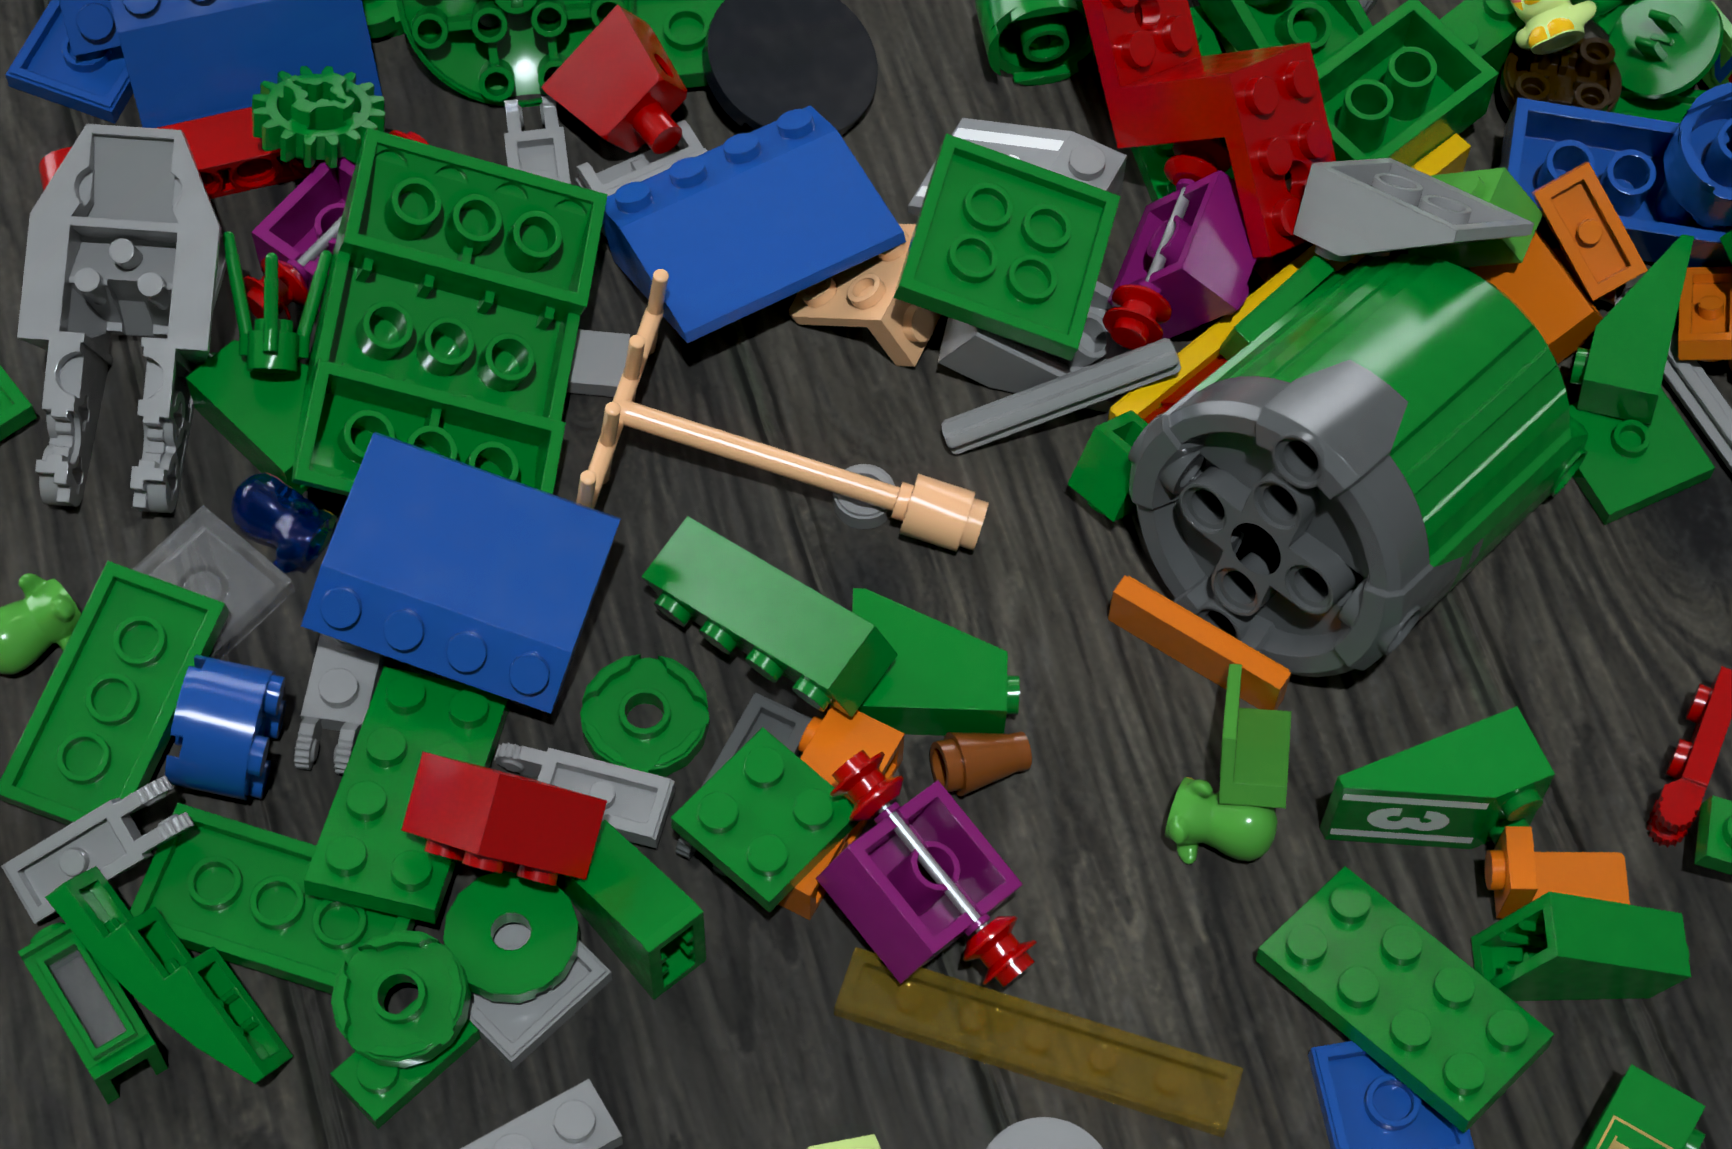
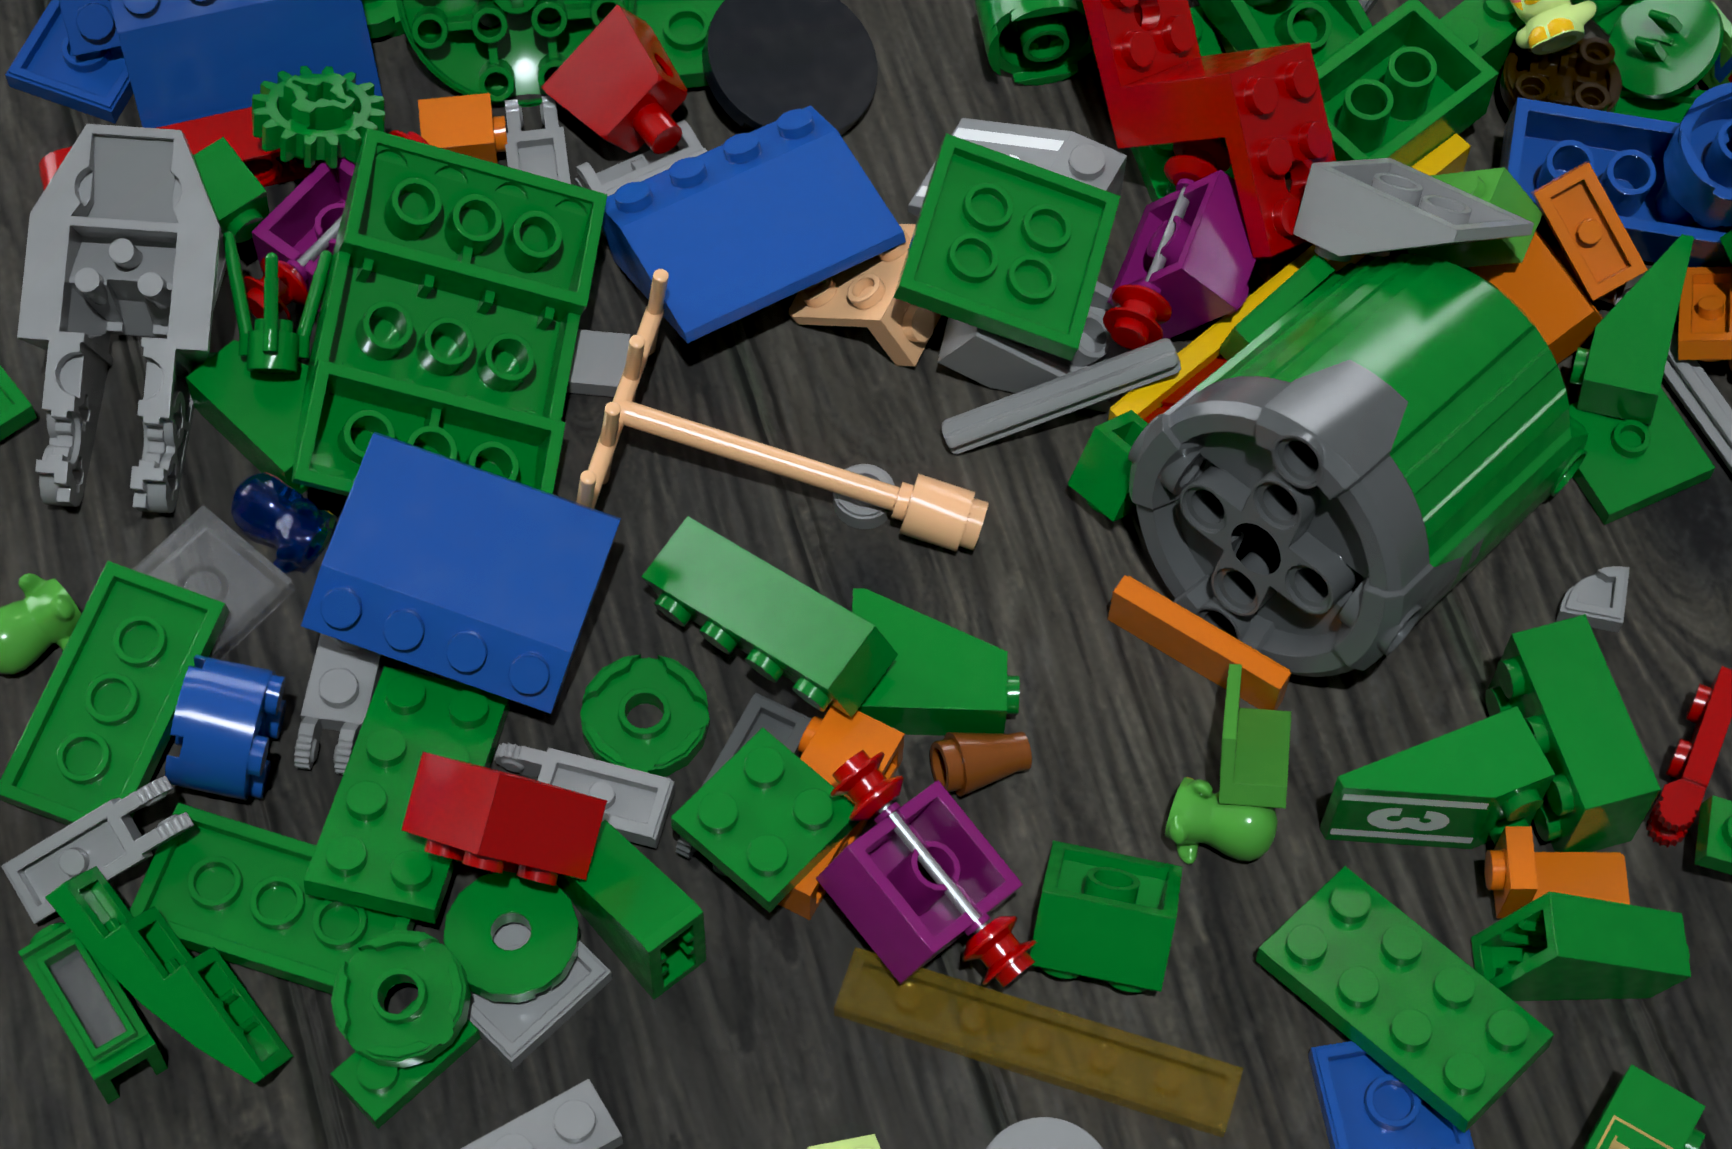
none -> green slope [193,137,269,243]
none -> orange brick [418,93,508,164]
none -> green slope [1030,840,1183,992]
none -> green brick [1485,614,1661,852]
none -> light grey tile [1556,566,1630,633]

